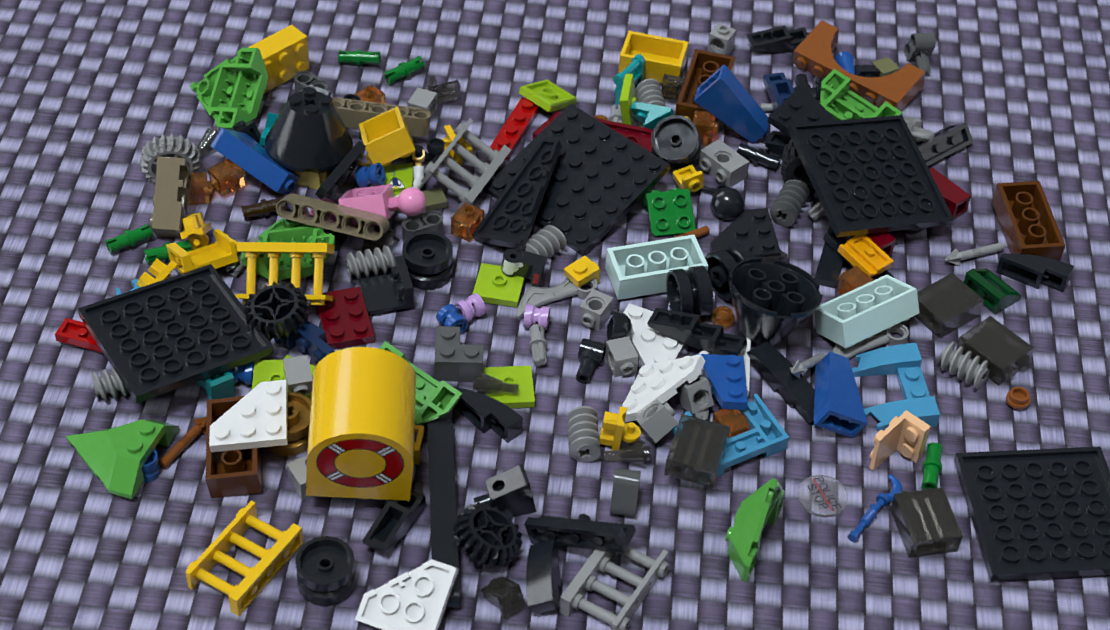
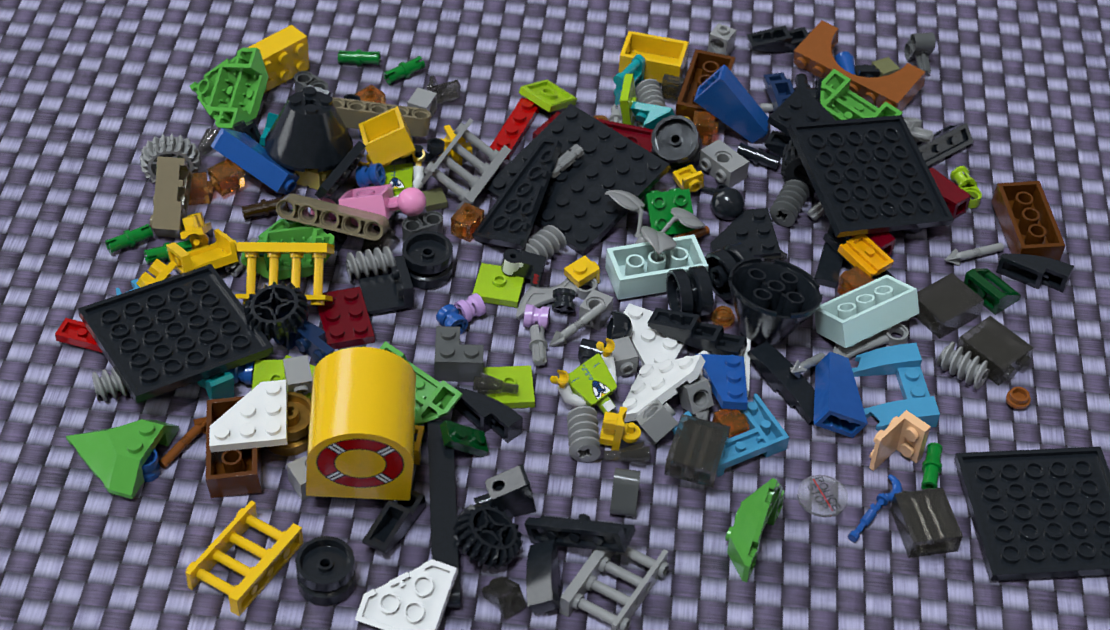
none -> dark green plate [440,420,489,457]
none -> light grey piece [549,301,608,346]
none -> torso [550,338,617,414]
none -> light grey axle [551,144,584,178]
none -> black wheel [552,288,576,314]
none -> light grey plant [604,190,706,255]
none -> lime connector [950,166,982,208]

